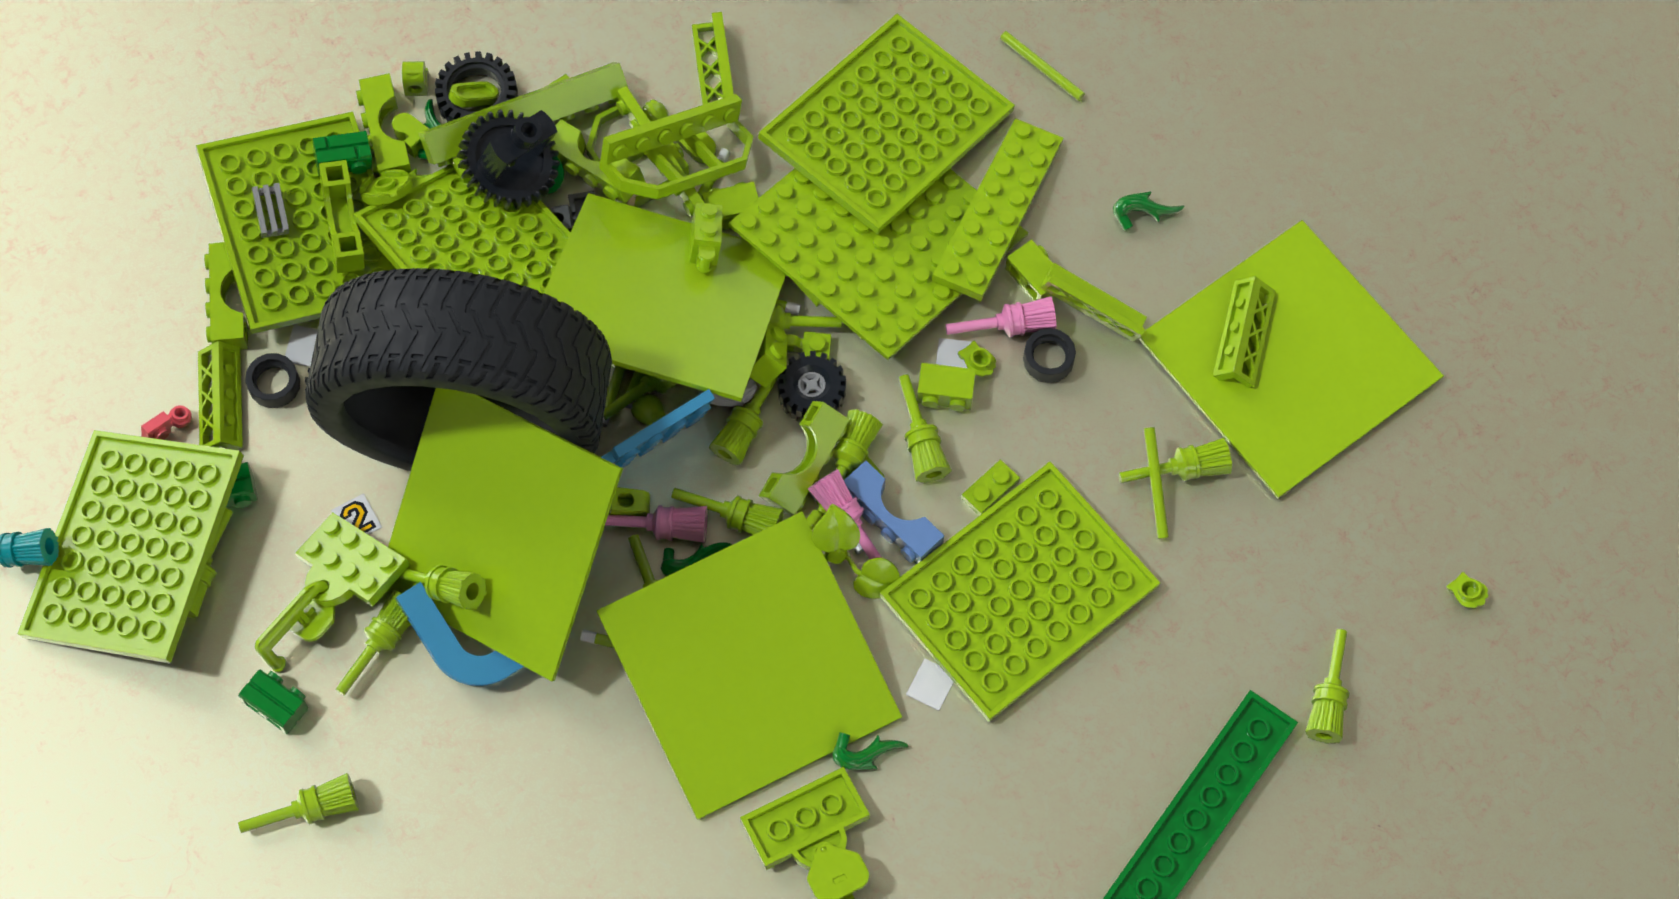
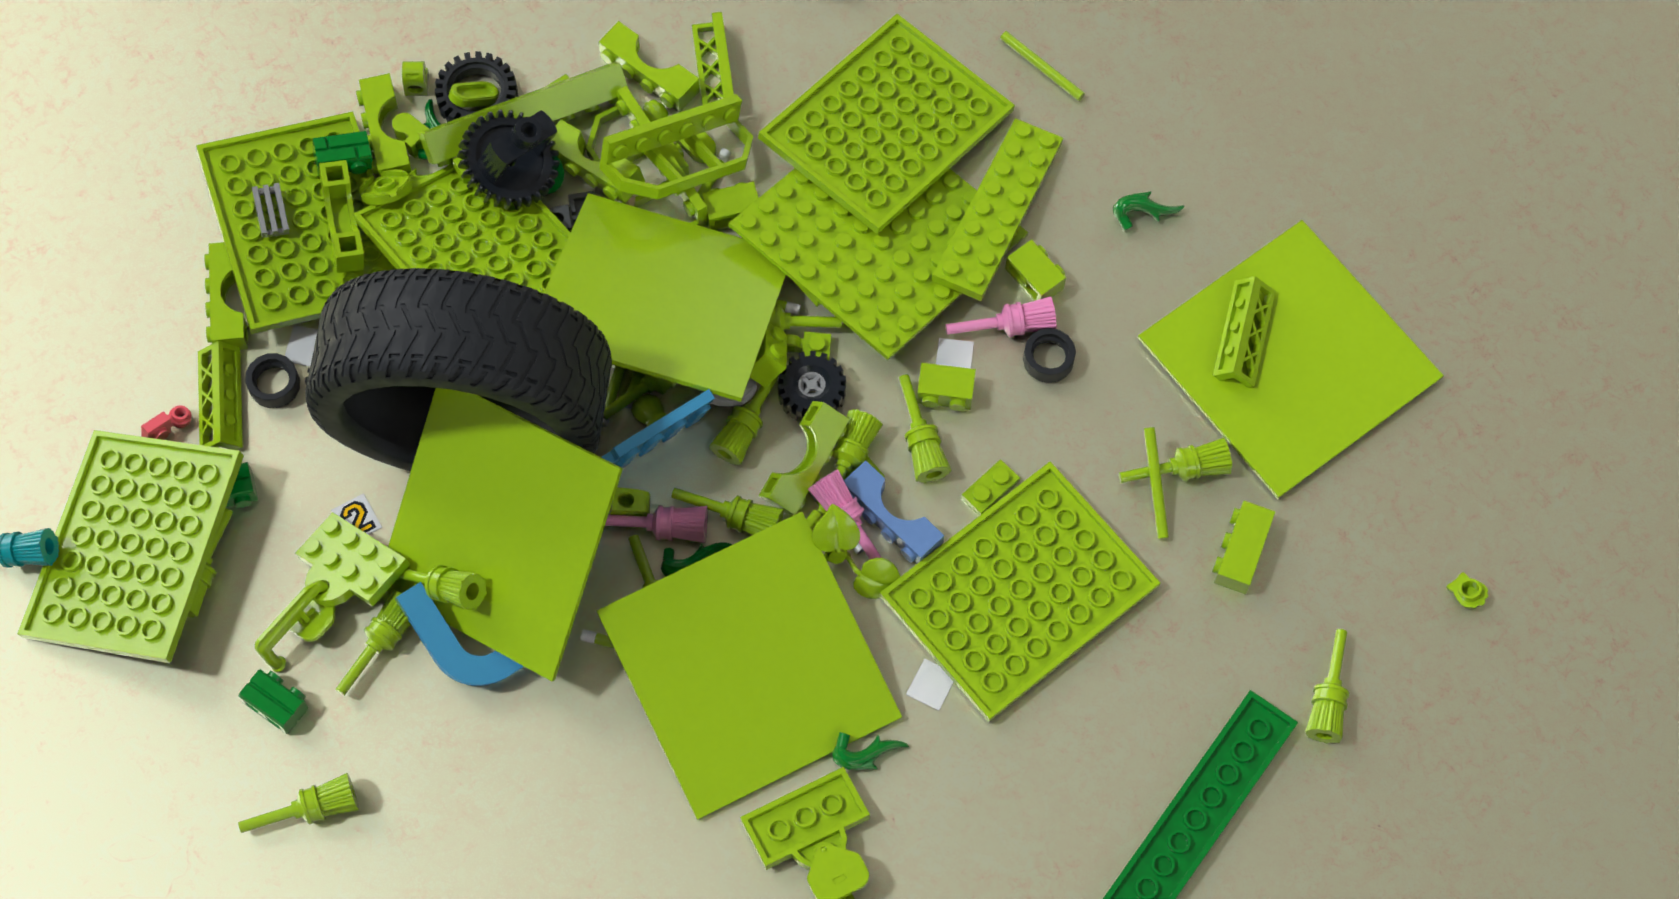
lime brick [690,202,722,273] -> none
lime animal [958,340,996,377] -> none
lime fence [1040,263,1147,342] -> none
none -> lime arch [598,21,700,112]
none -> lime brick [1212,501,1275,595]

